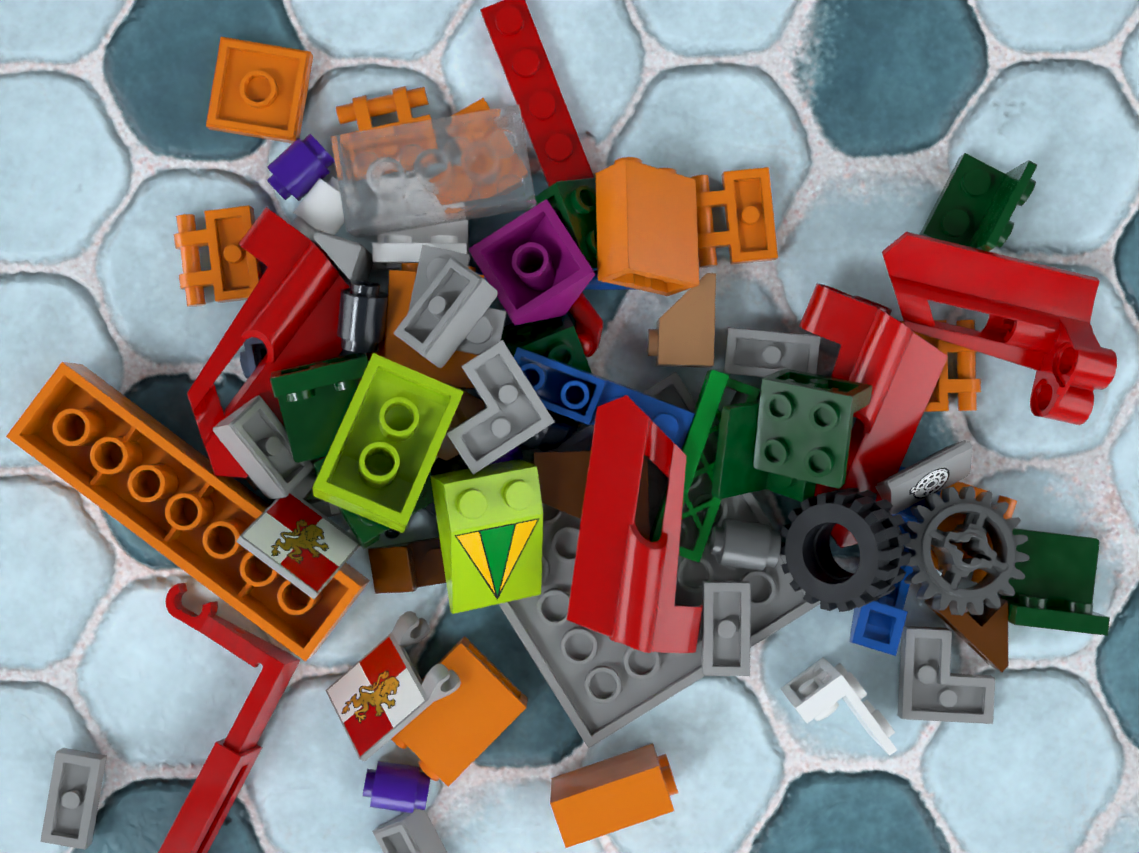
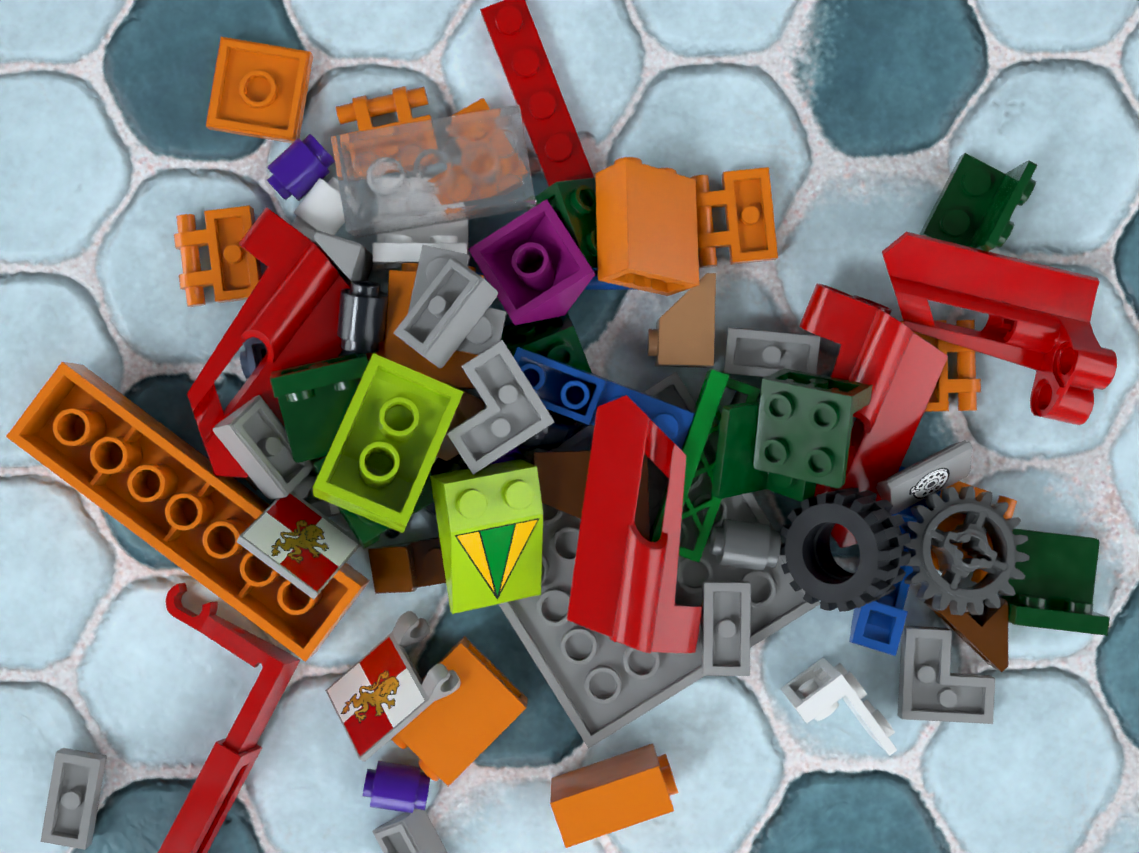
red arm [568,292,604,358] -> none

